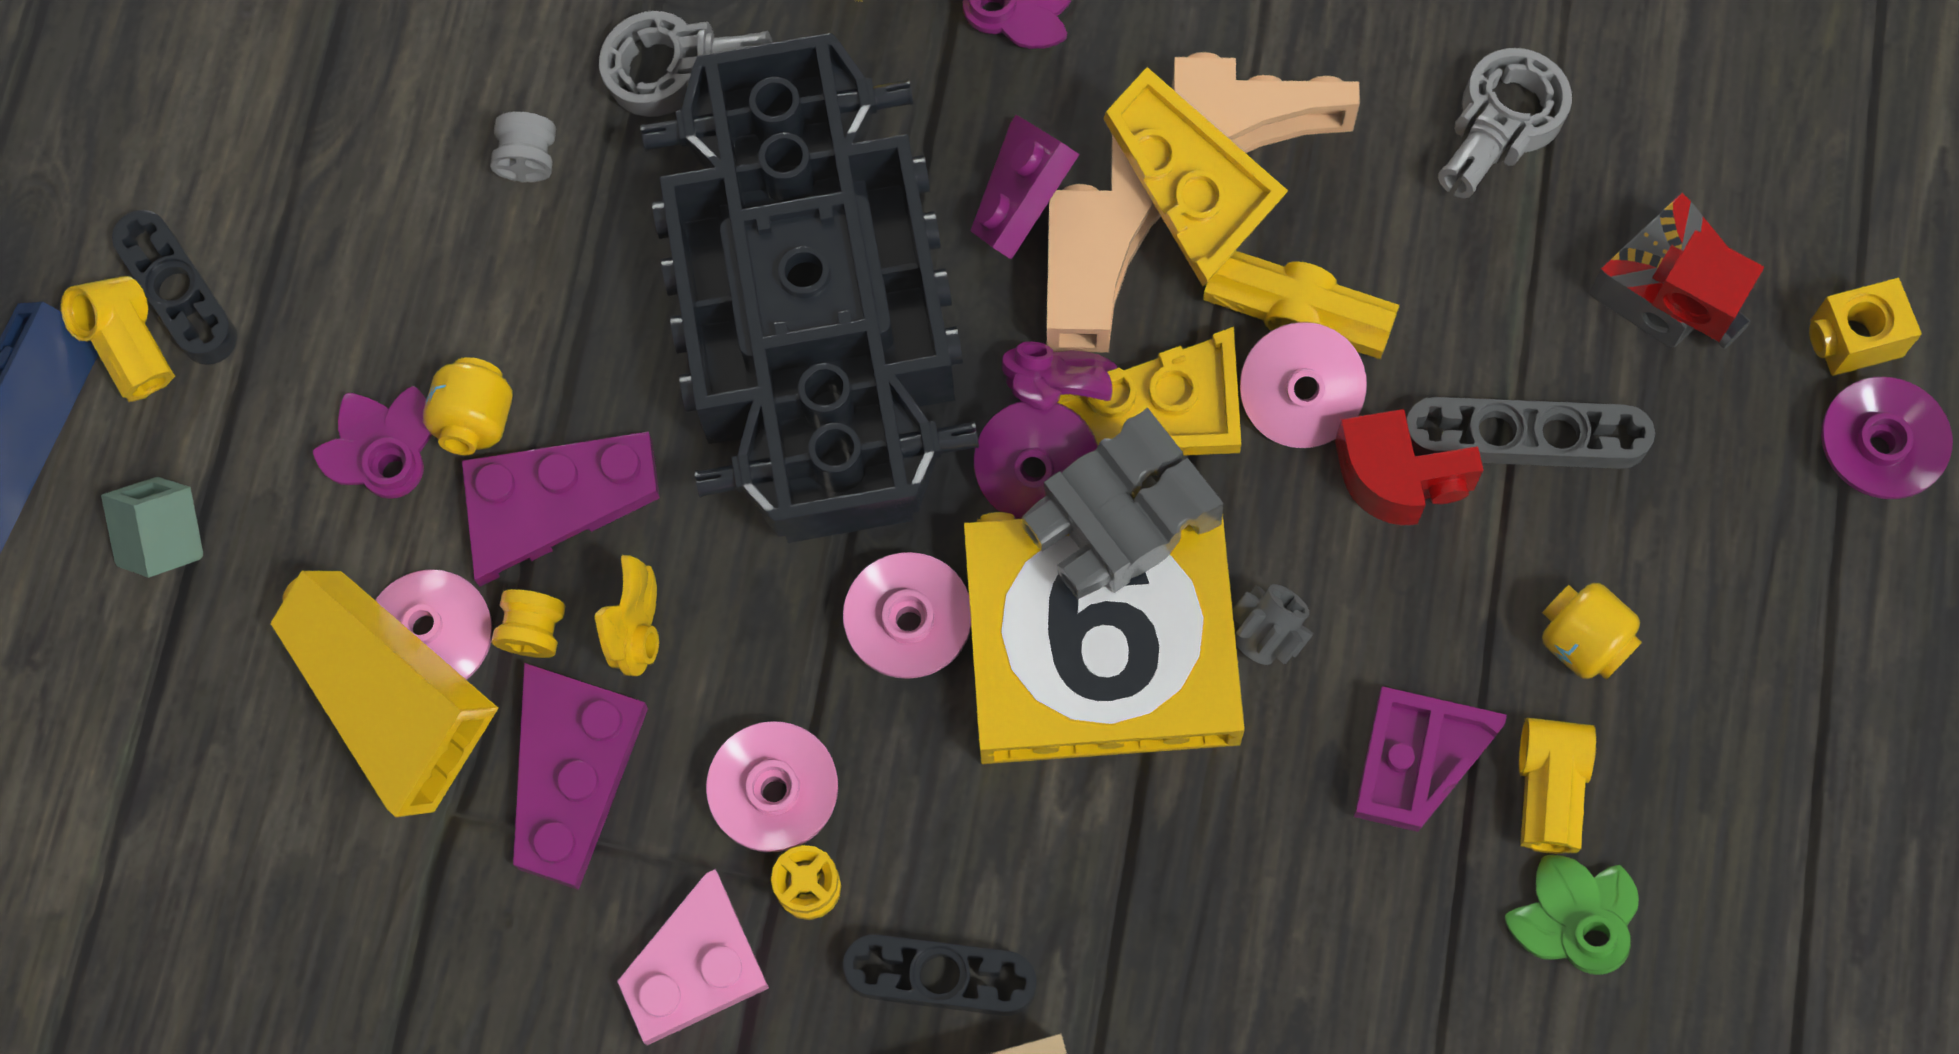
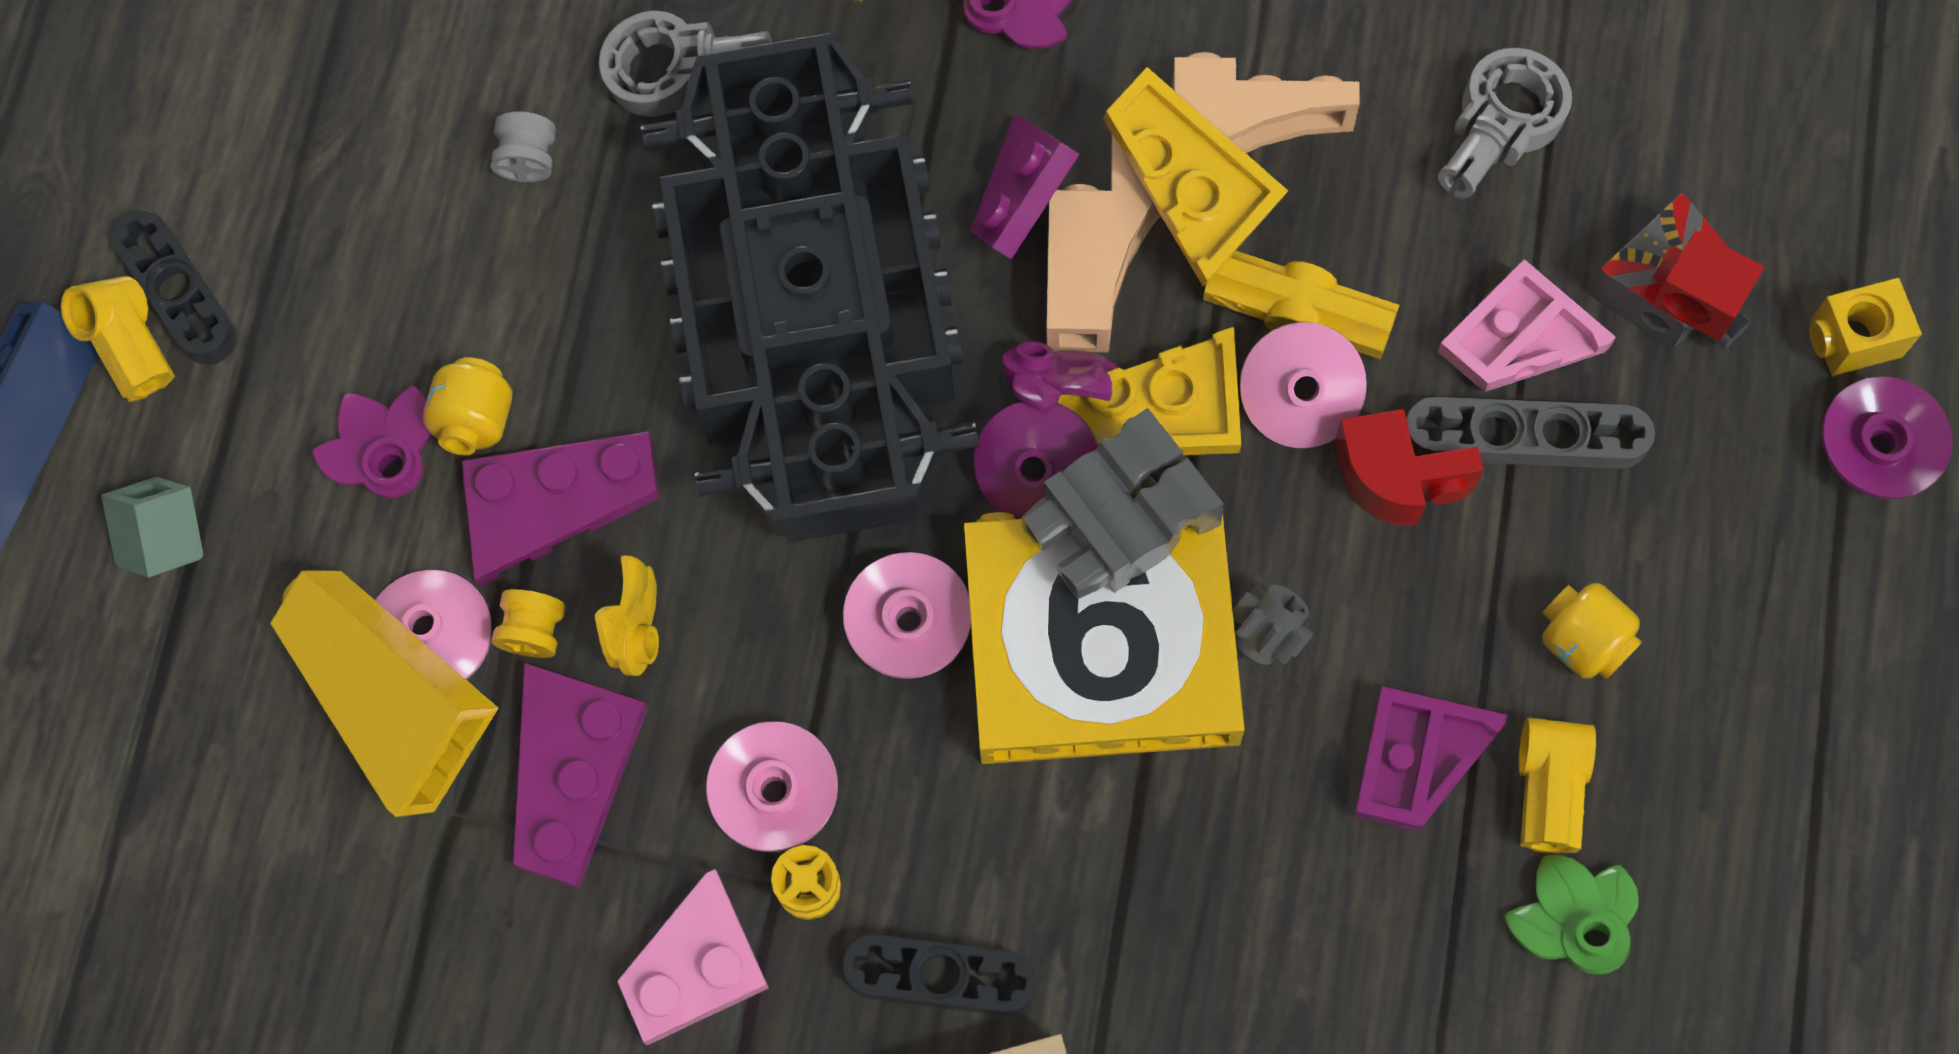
none -> bright pink wing [1438,259,1616,392]

